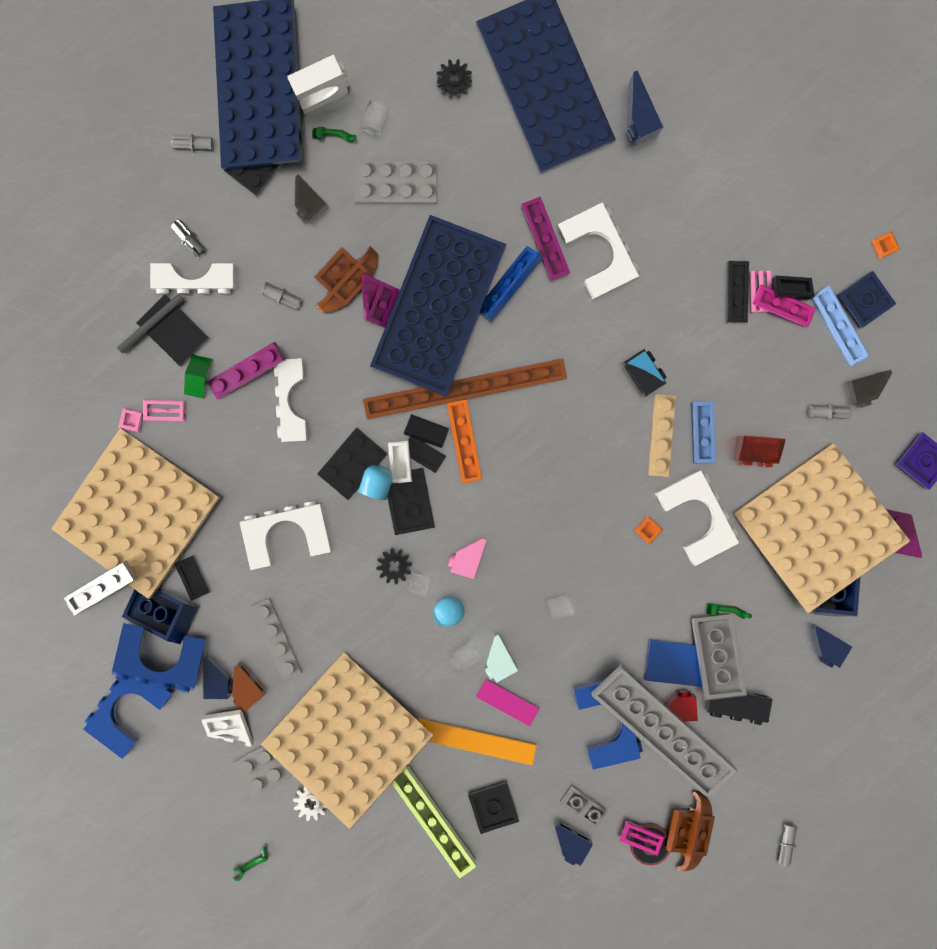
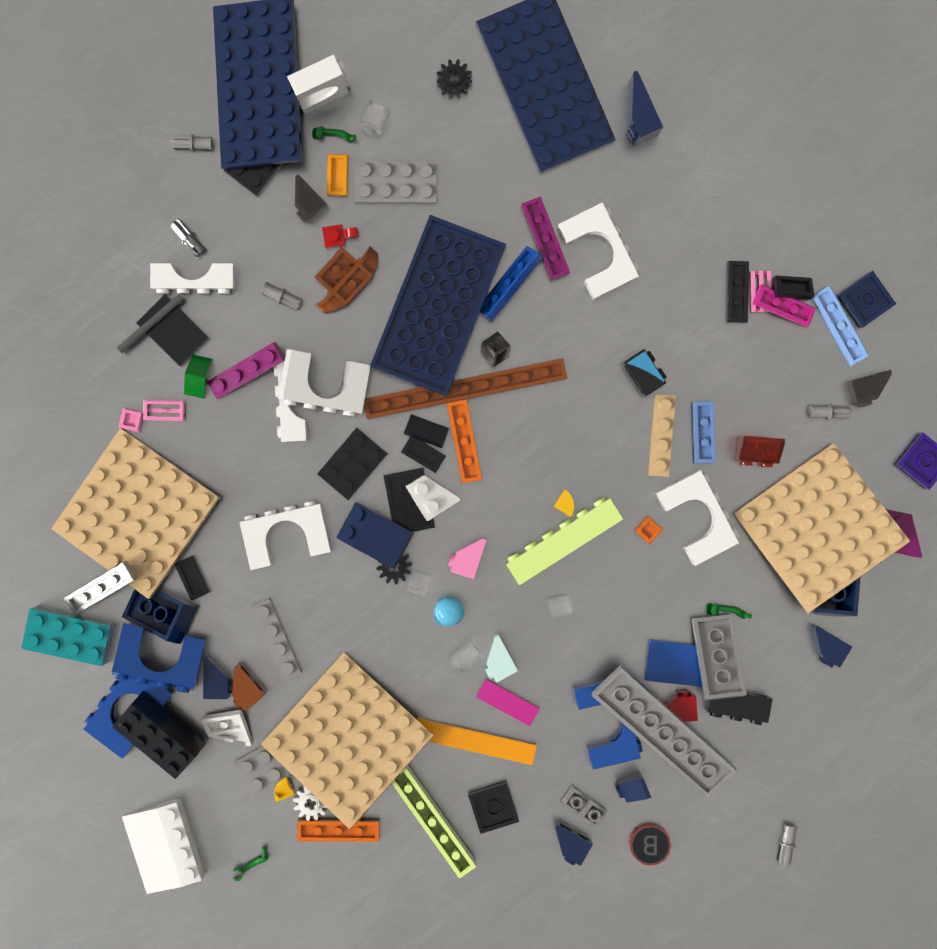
medium azure helmet [358,465,392,500] -> none
magenta wing [362,274,400,327] -> none
white tile [388,441,412,483] -> none
dark pink tile [619,820,665,856] -> none
dark orange plate [666,791,715,871] -> none
orange tile [872,231,900,259] -> none
none -> teal brick [21,606,115,666]
none -> black brick [112,691,206,779]
none -> white slope [122,797,205,894]
none -> yellow tile [274,777,295,802]
none -> white arch [278,350,370,417]
none -> orange plate [297,819,379,842]
none -> red plate [322,224,359,249]
none -> light orange tile [327,154,349,197]
none -> dark blue slope [336,502,414,569]
none -> white wing [406,475,460,521]
none -> clear smoke brick [480,331,511,368]
none -> yellowish green brick [506,497,623,585]
none -> yellow tile [554,489,574,517]
none -> dark blue slope [615,771,652,803]

